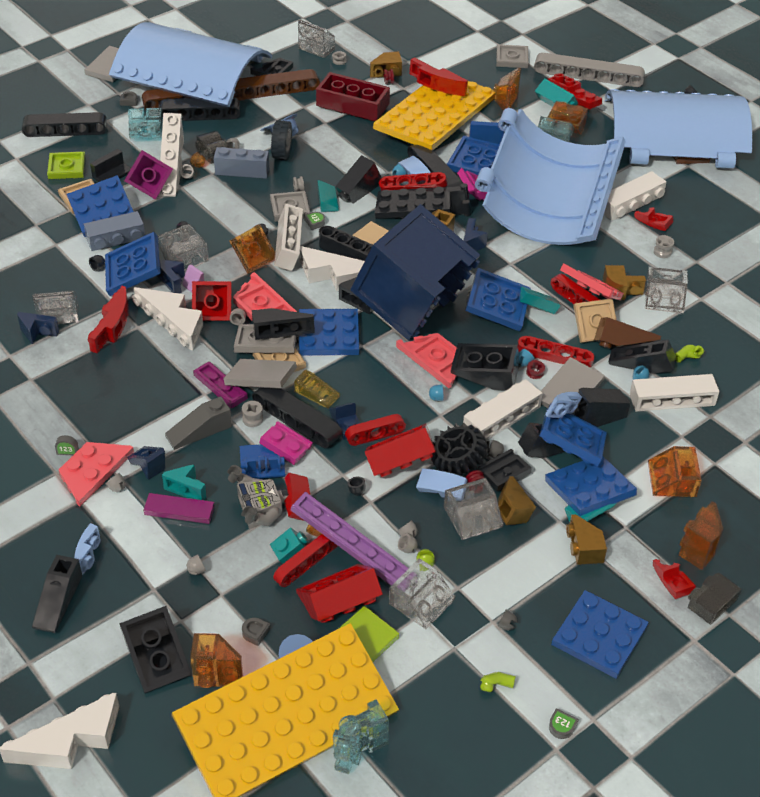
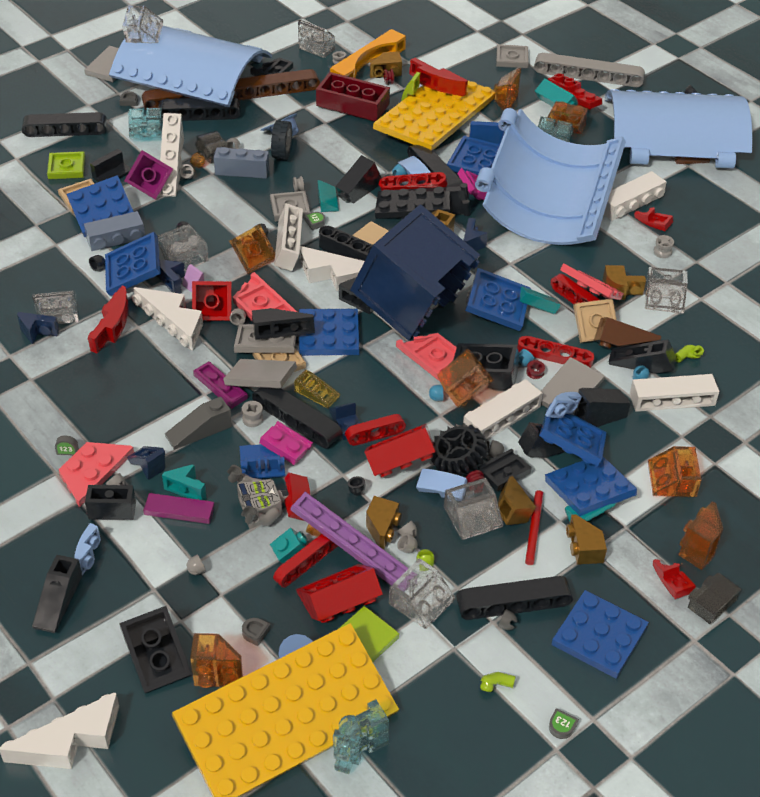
none -> black brick [85,485,136,520]
none -> clear slope [122,5,163,43]
none -> light orange arch [330,29,406,78]
none -> pearl gold slope [366,496,402,550]
none -> lime slope [401,72,420,101]
none -> clear orange slope [437,349,494,407]
none -> black beam [456,576,573,620]
none -> red bar [525,490,544,565]

